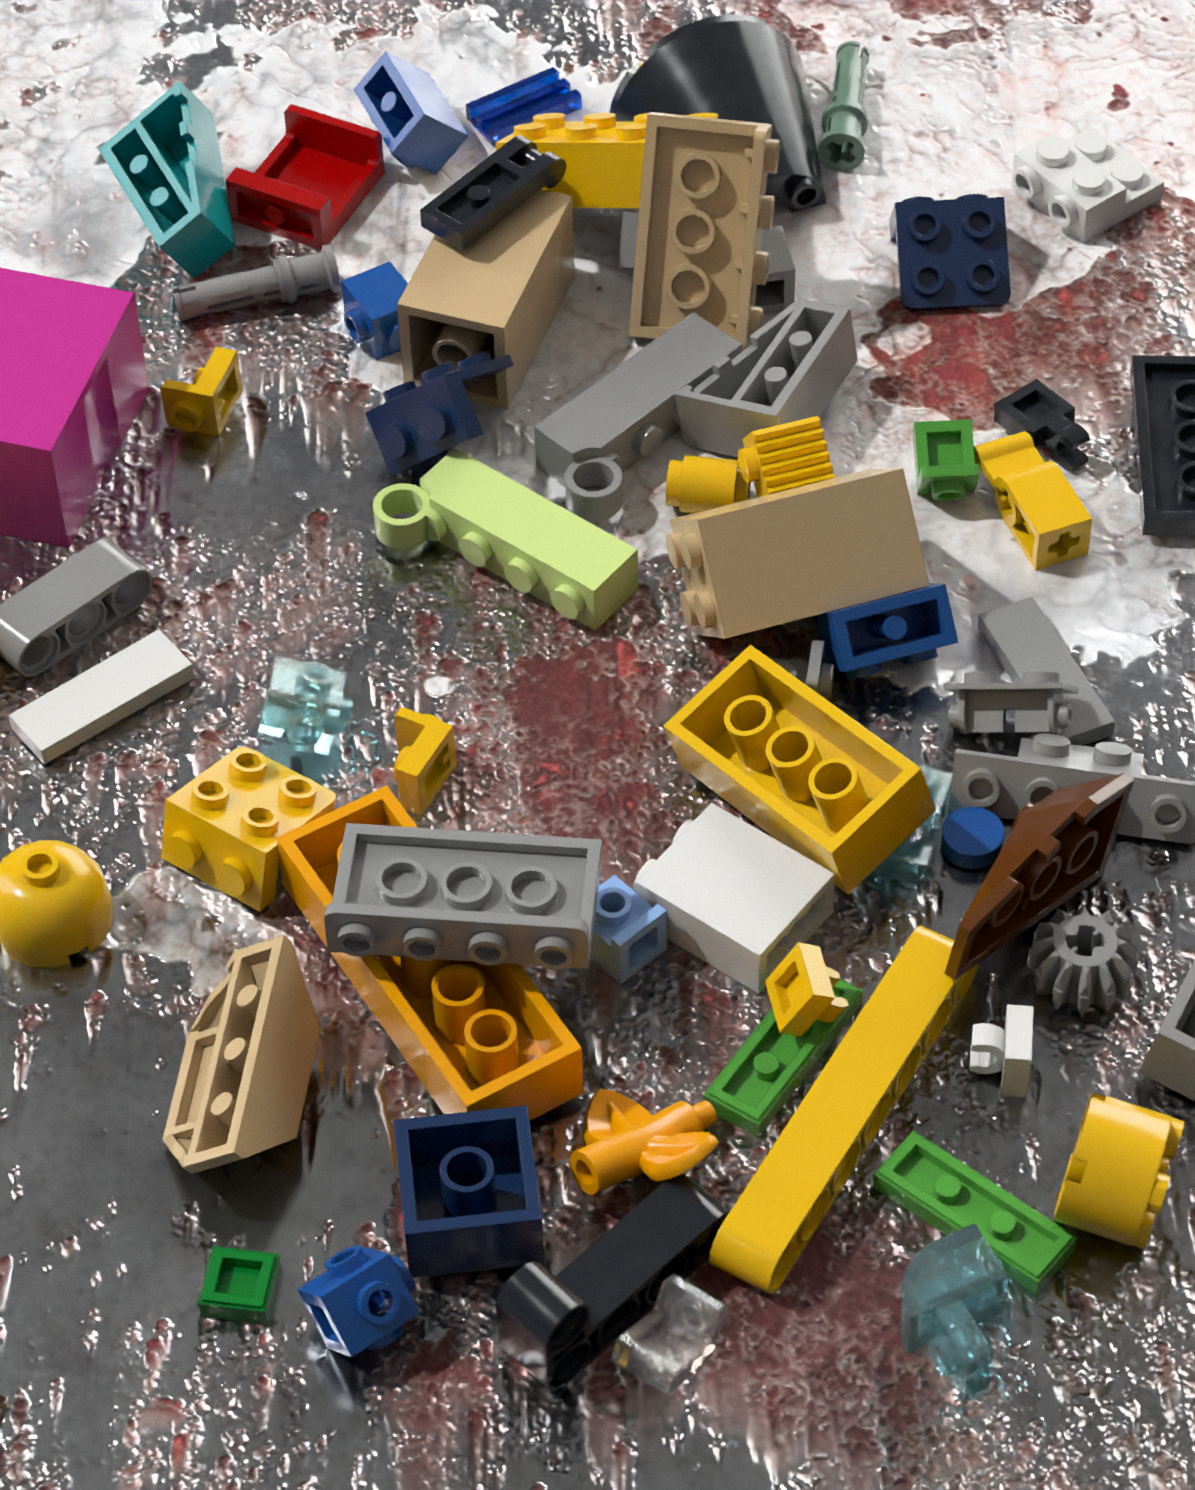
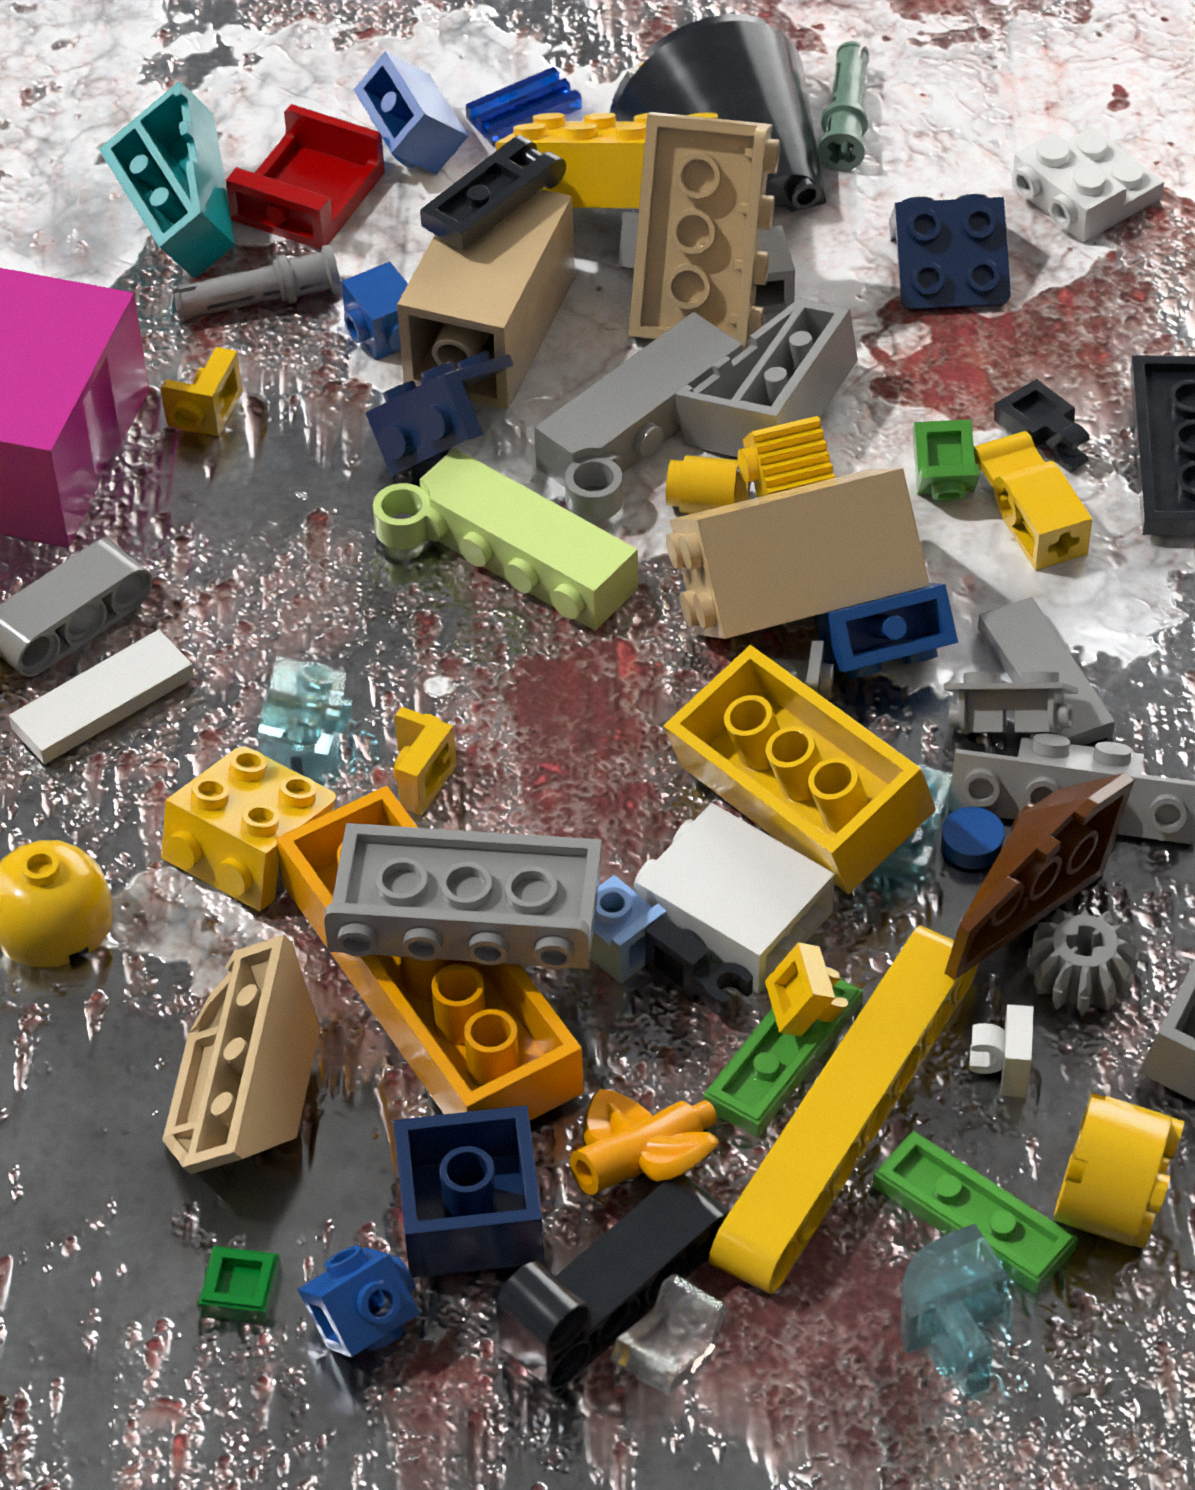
none -> black plate [645,915,753,1017]

